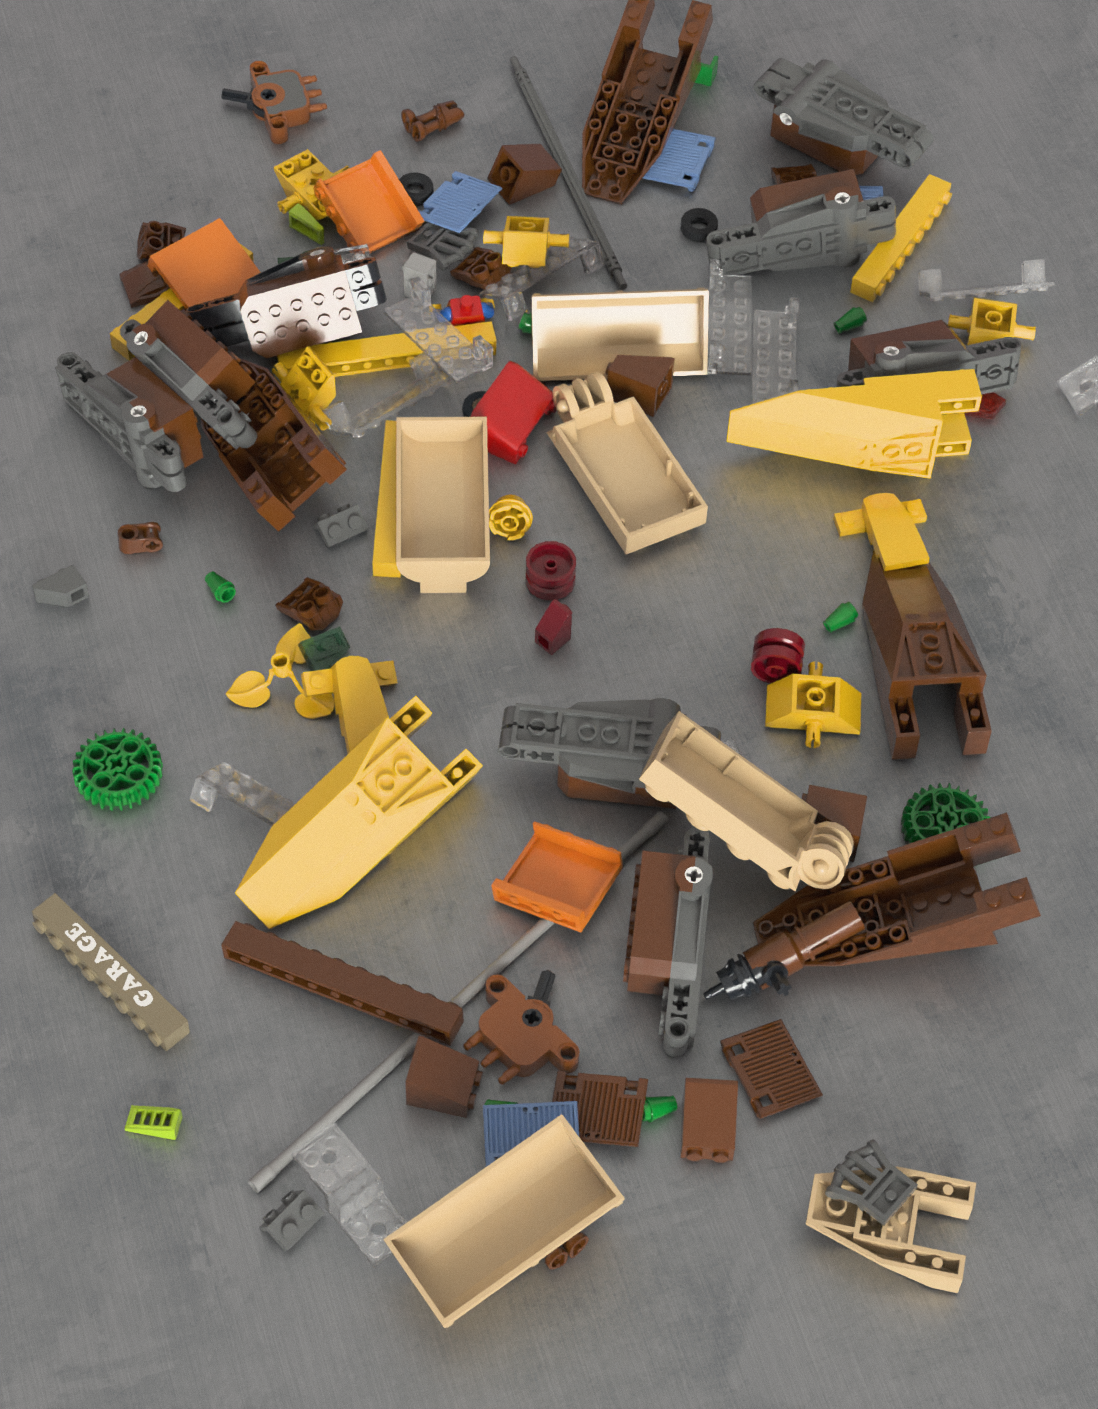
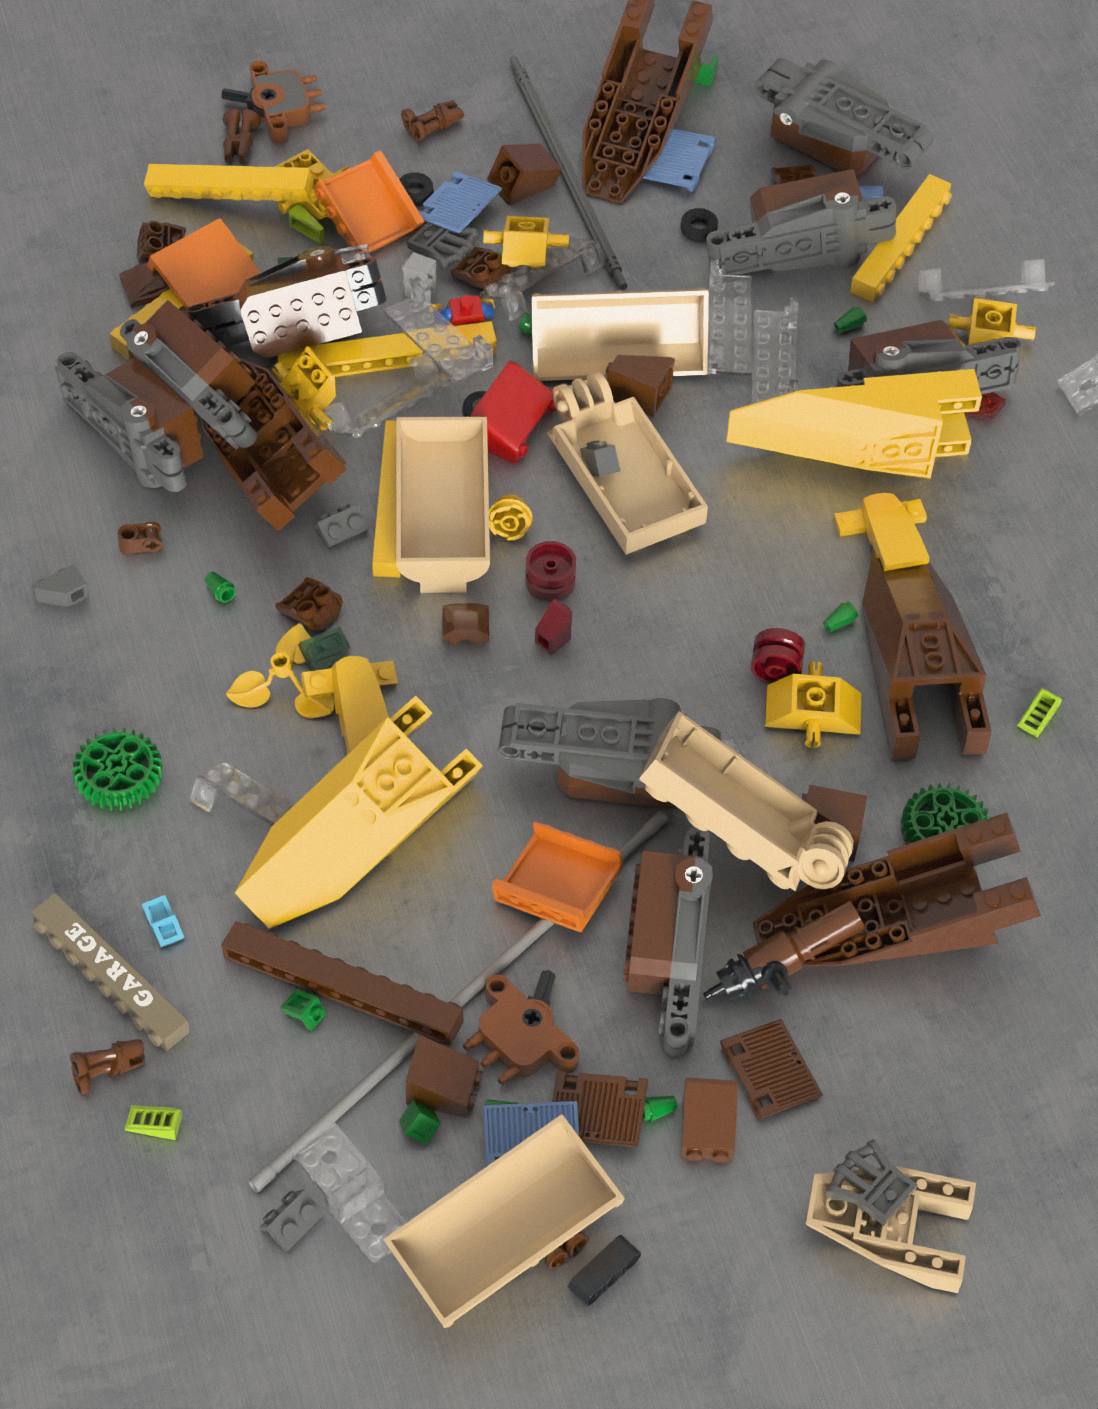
none -> reddish brown piece [70,1039,145,1095]
none -> medium azure slope [142,895,184,948]
none -> yellow brick [144,164,314,202]
none -> reddish brown piece [222,109,261,163]
none -> green bracket [281,989,326,1031]
none -> green panel [399,1099,441,1145]
none -> reddish brown slope [442,603,489,645]
none -> black beam [567,1235,641,1306]
none -> dark grey slope [580,440,620,477]
none -> lime slope [1017,688,1062,738]

